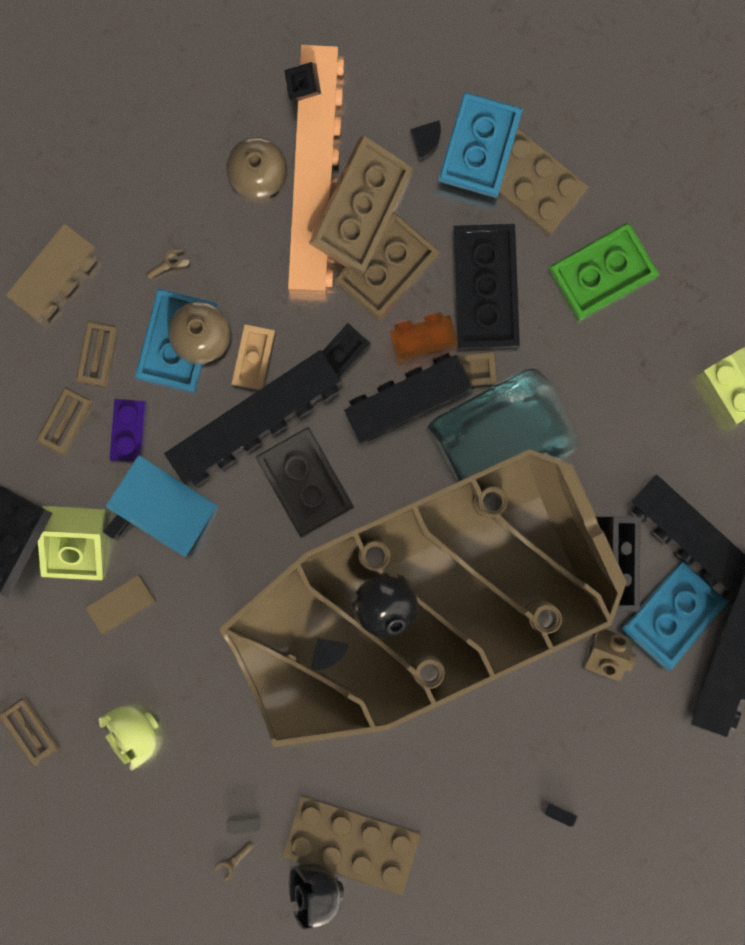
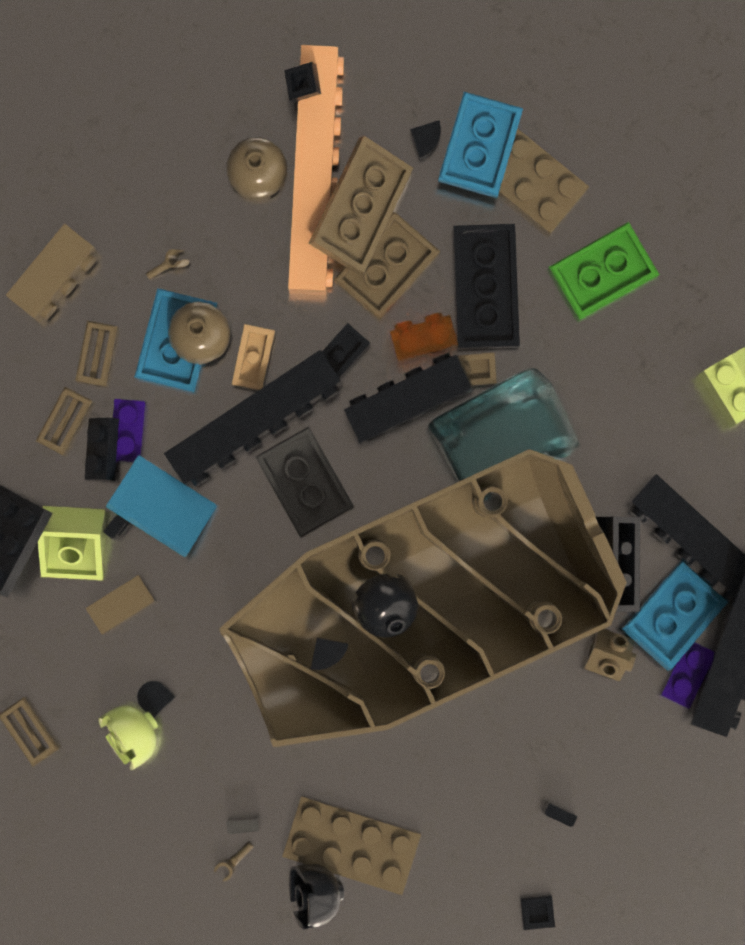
none -> black plate [84,418,119,481]
none -> black tile [137,681,176,718]
none -> black tile [520,894,555,930]
none -> dark purple plate [659,642,715,709]

